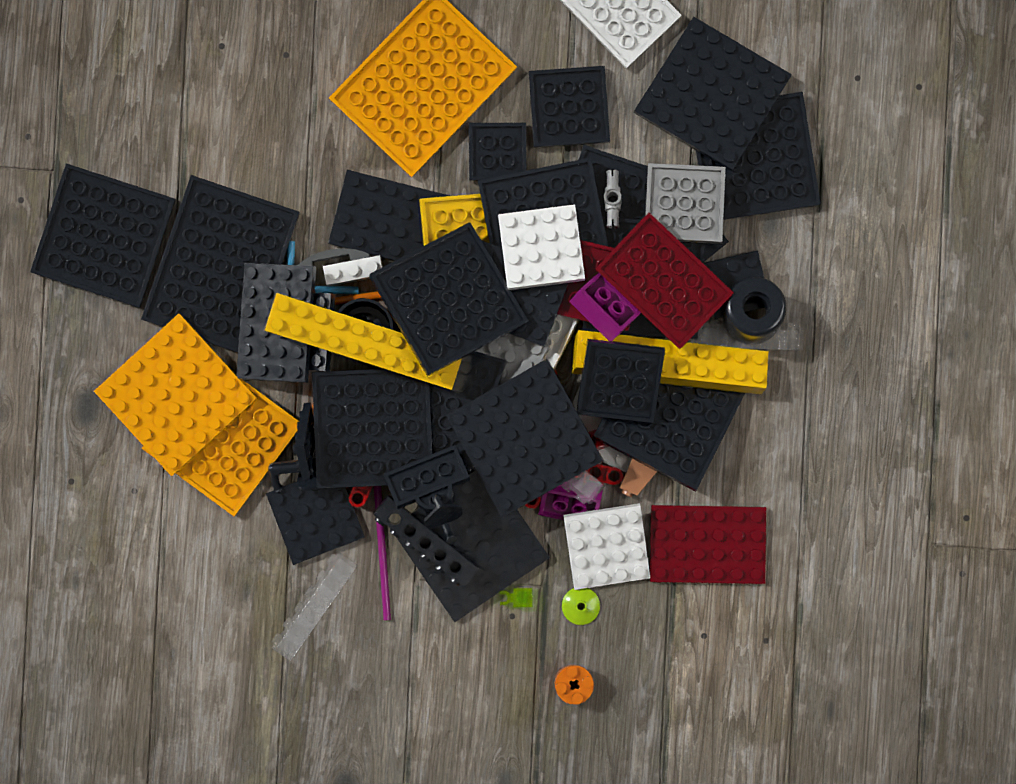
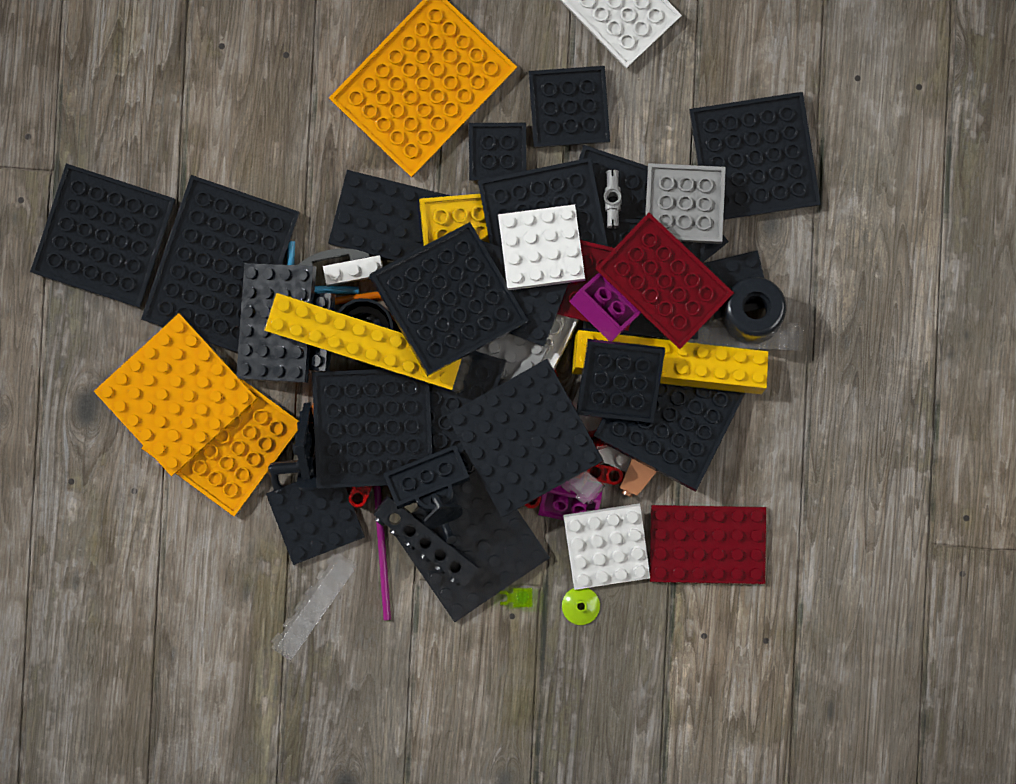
orange brick [554,665,594,704] -> none
black plate [634,17,792,171] -> none

